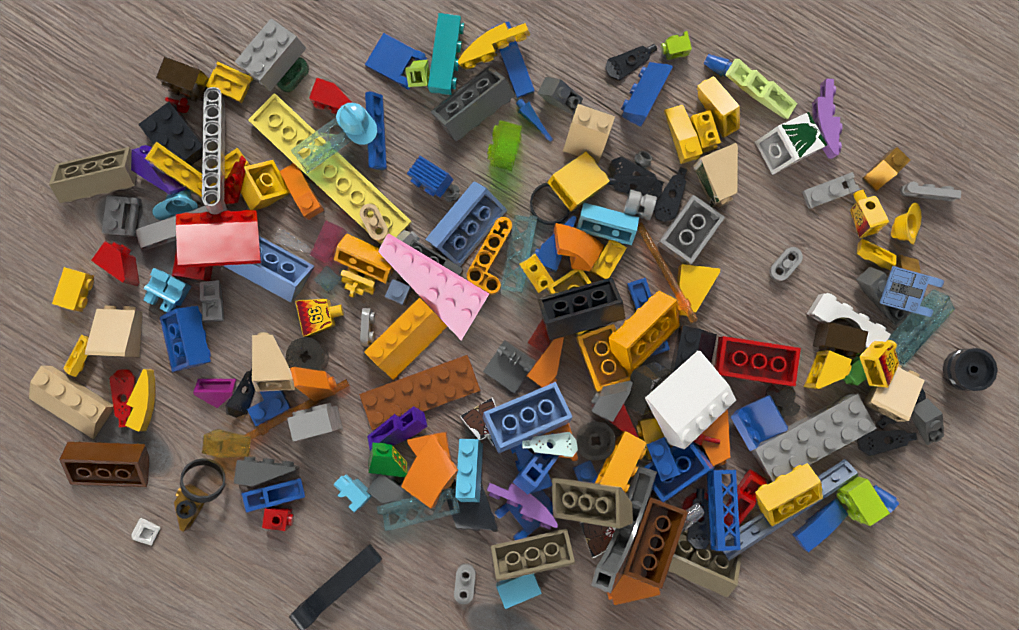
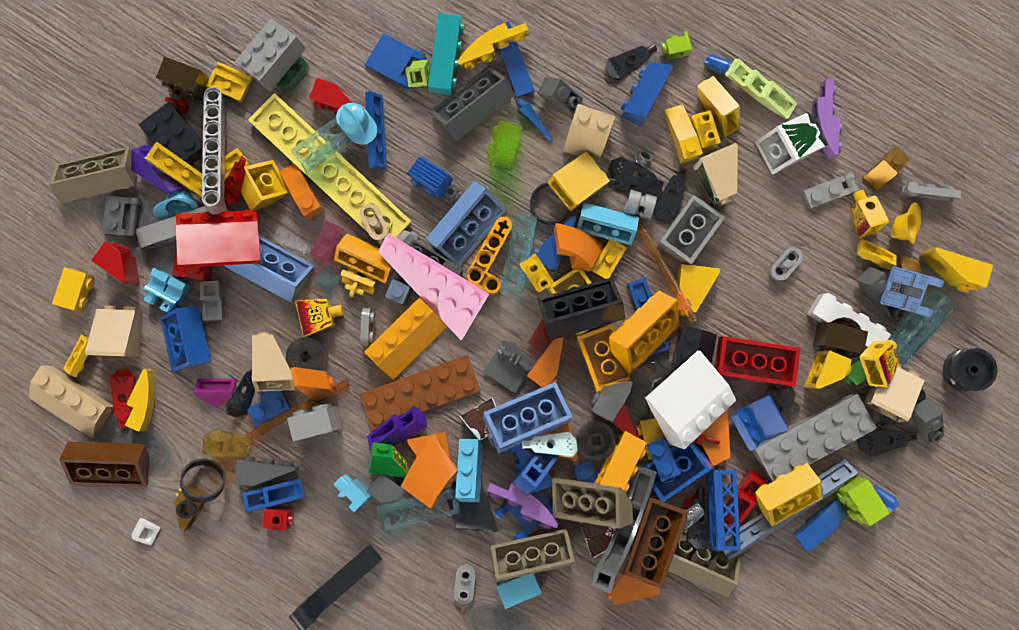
none -> yellow slope [919,247,993,293]

